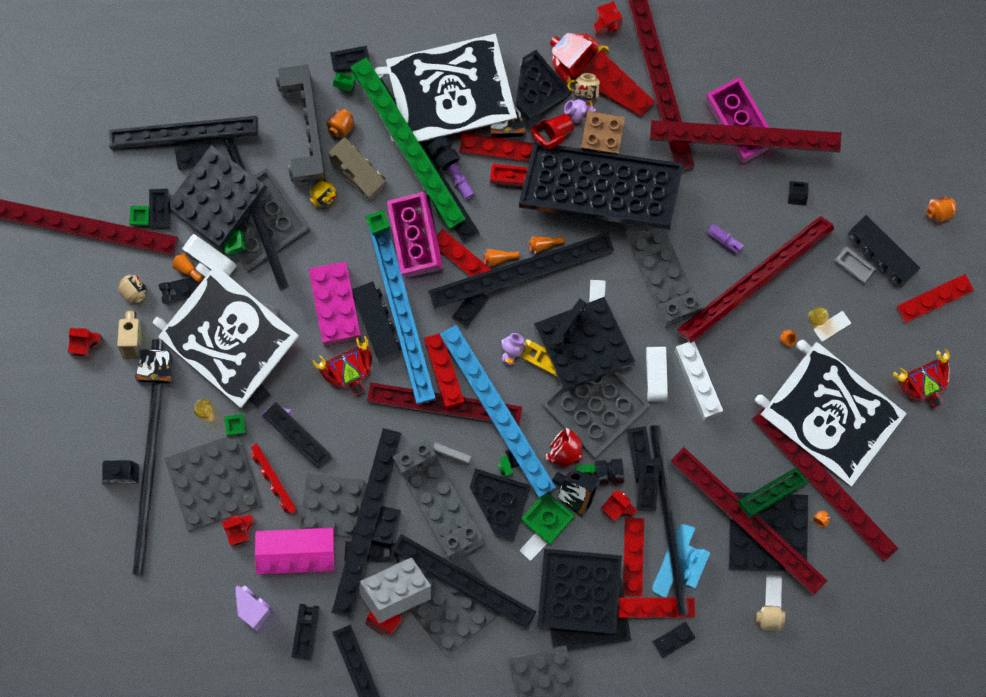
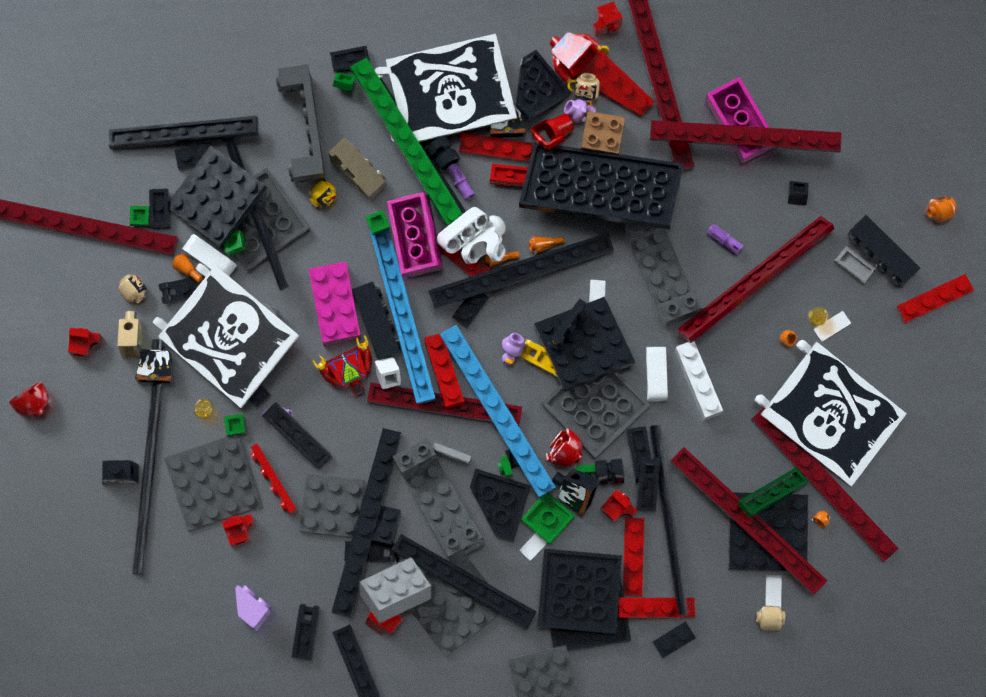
dark pink slope [255,528,336,574] -> none
orange head [326,109,355,137] -> none
medium azure plate [652,524,710,598] -> none
torso [893,349,950,409] -> none
none -> red cylinder [9,382,49,417]
none -> white brick [375,357,401,389]
none -> white beam [436,207,490,253]
none -> white piece [462,215,506,264]

